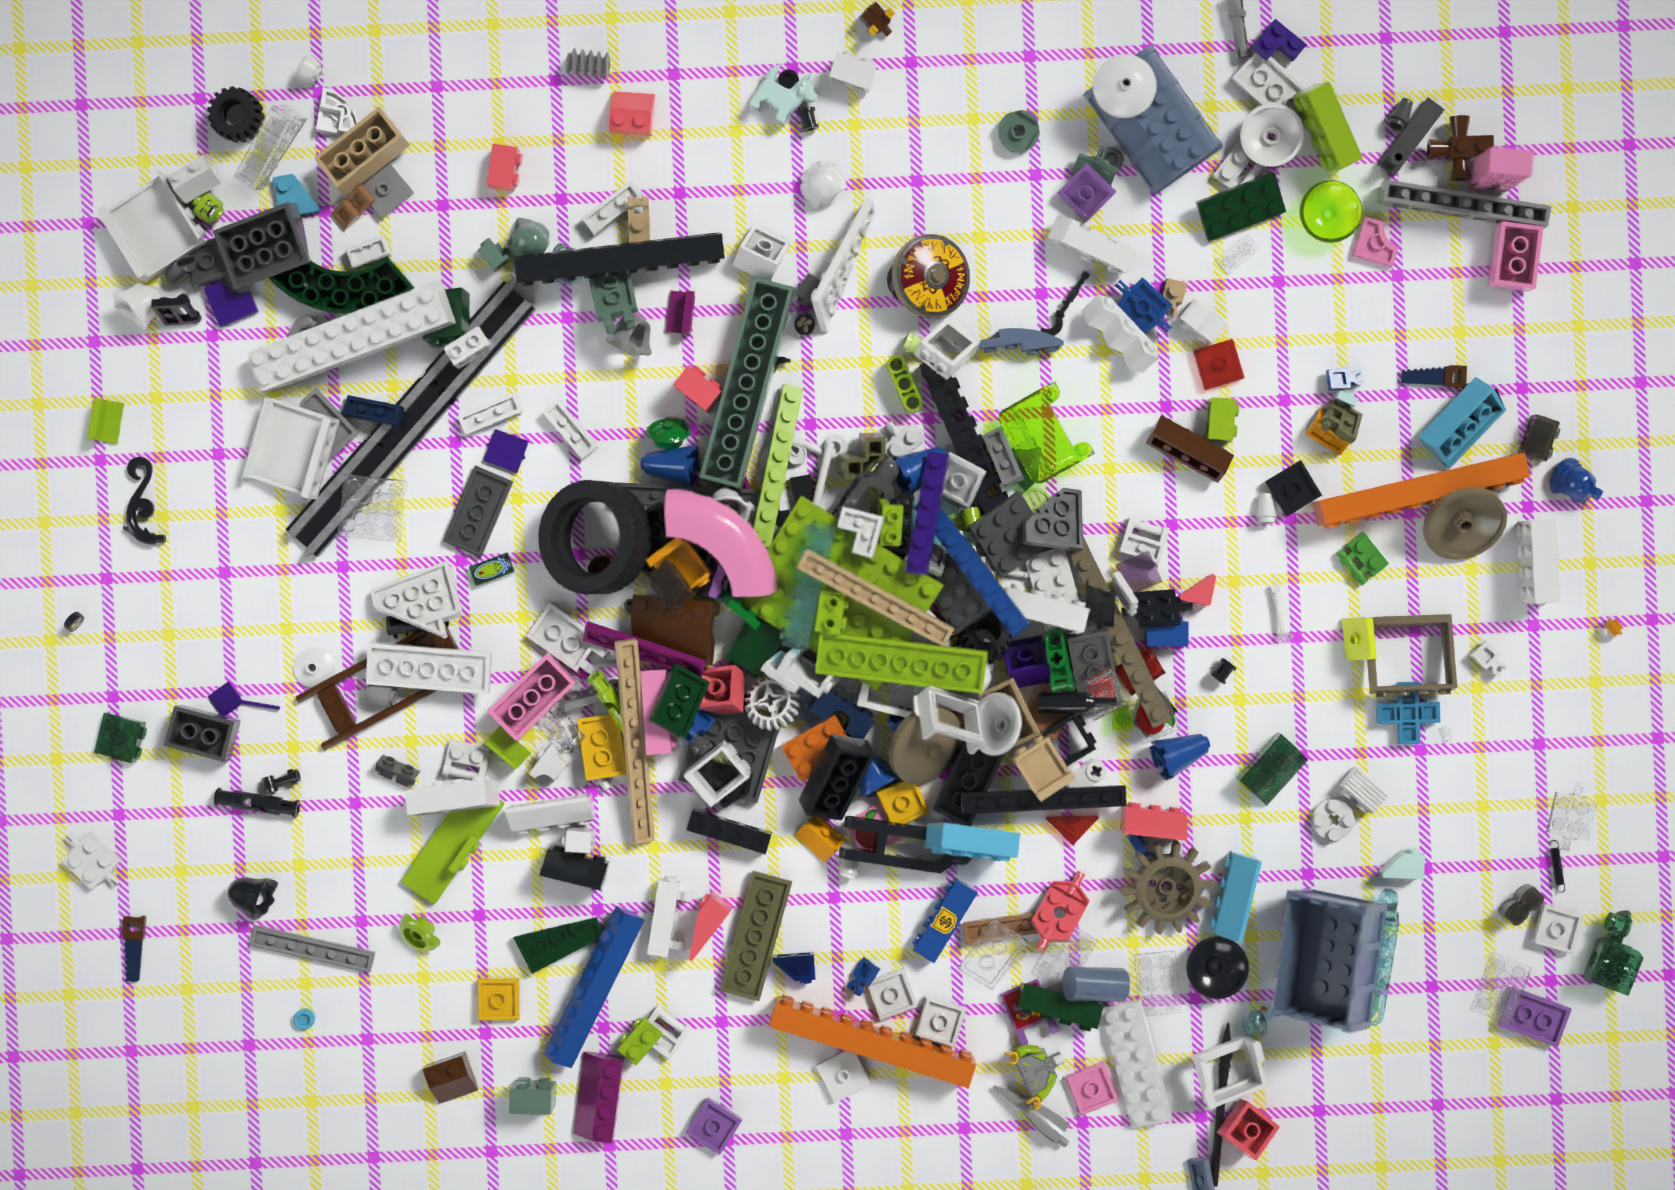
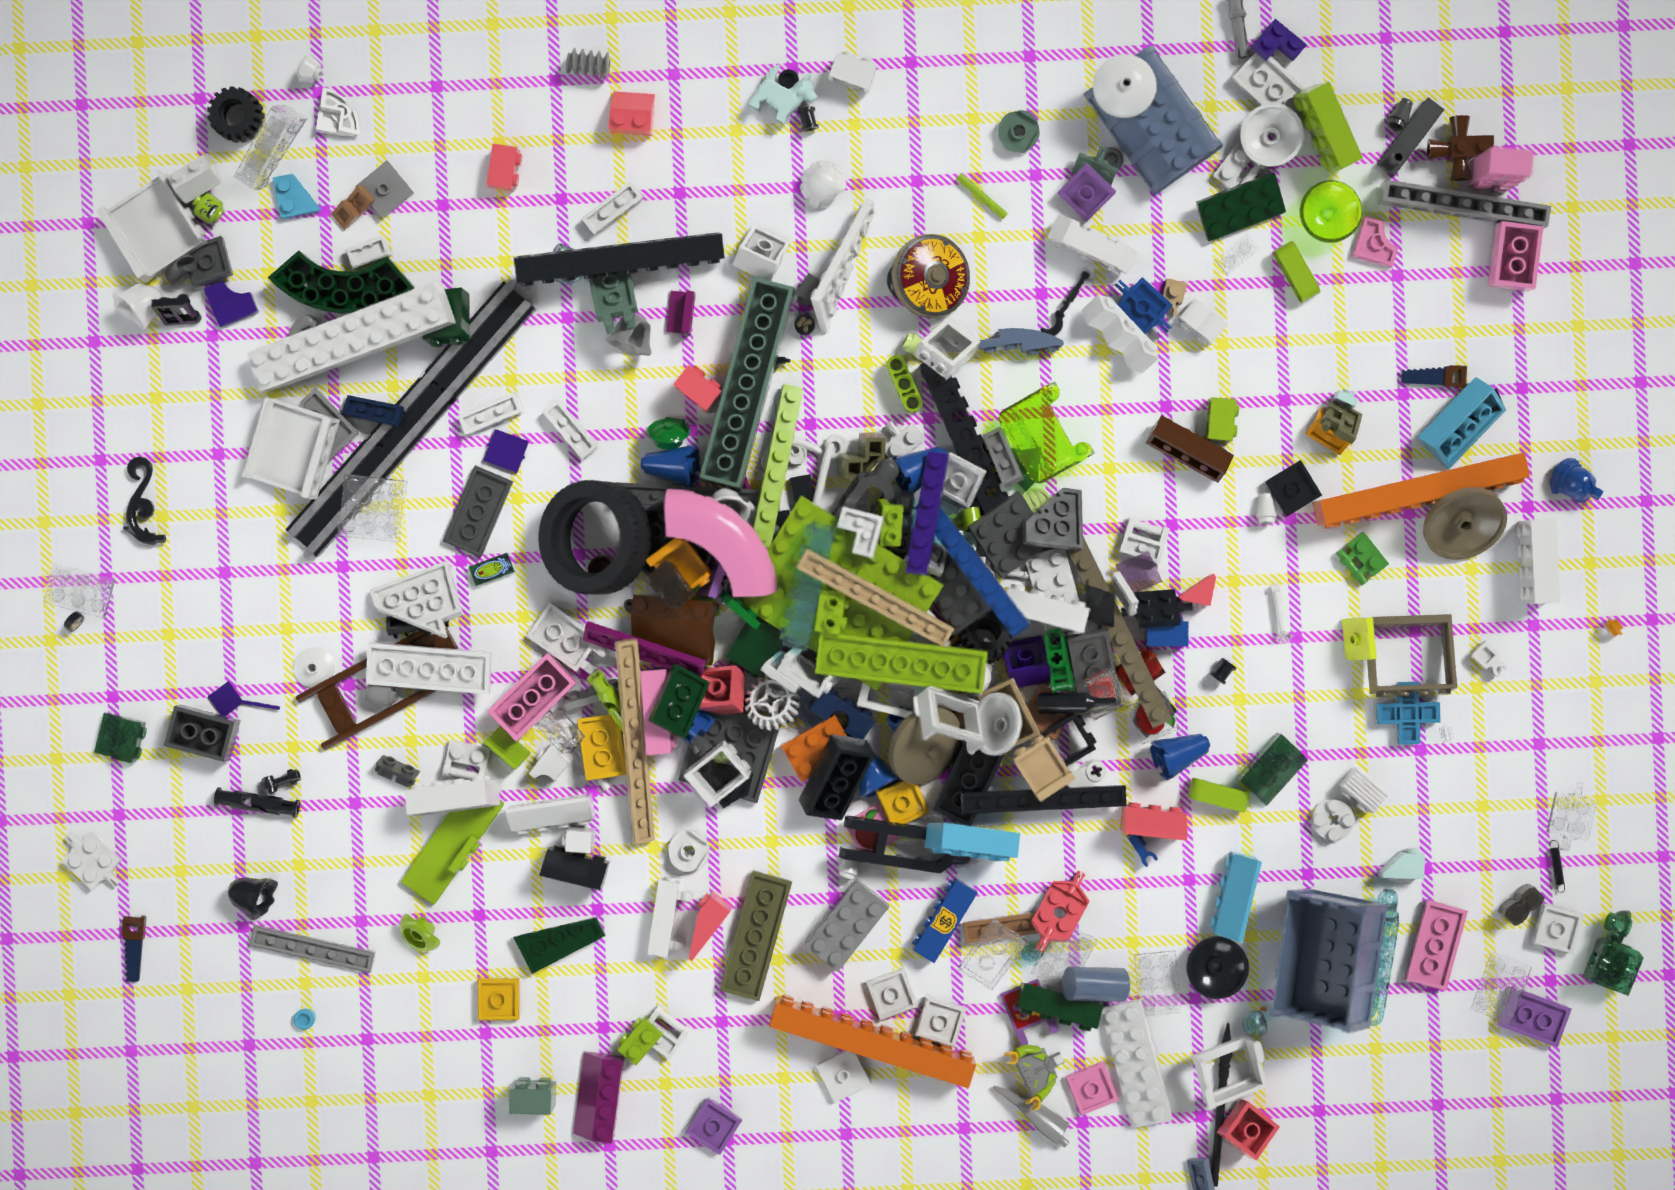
lime panel [87,398,125,444] -> none
dark grey slope [213,202,310,290] -> none
tan brick [314,106,410,197] -> none
reddish brown slope [422,1051,479,1104] -> none
white bracket [444,327,494,369] -> none
sand green brick [478,238,511,272] -> none
sand green piece [504,217,550,257] -> none
blue brick [543,906,645,1068] -> none
tan plate [627,196,651,272] -> none
black brick [686,808,772,855] -> none
clear blue slope [772,952,816,984] -> none
light orange panel [794,816,846,863] -> none
blue plate [847,956,880,997] -> none
reddish brown piece [858,1,895,37] -> none
clear red tile [1045,815,1099,845] -> none
clear neon green plate [1112,709,1134,731] -> none
dark tan gear [1119,840,1216,935] -> none
clear red plate [1192,339,1245,391] -> none
plate [1326,368,1364,391] -> none
clear smoke brick [1518,414,1561,462] -> none
none -> clear plate [43,563,115,619]
none -> white plate [668,830,710,872]
none -> light grey brick [805,879,889,972]
none -> lime bar [956,173,1008,219]
none -> clear light blue plate [1020,941,1044,966]
none -> lime beam [1187,777,1250,813]
none -> lime beam [1273,241,1321,303]
none -> bright pink plate [1404,899,1468,991]

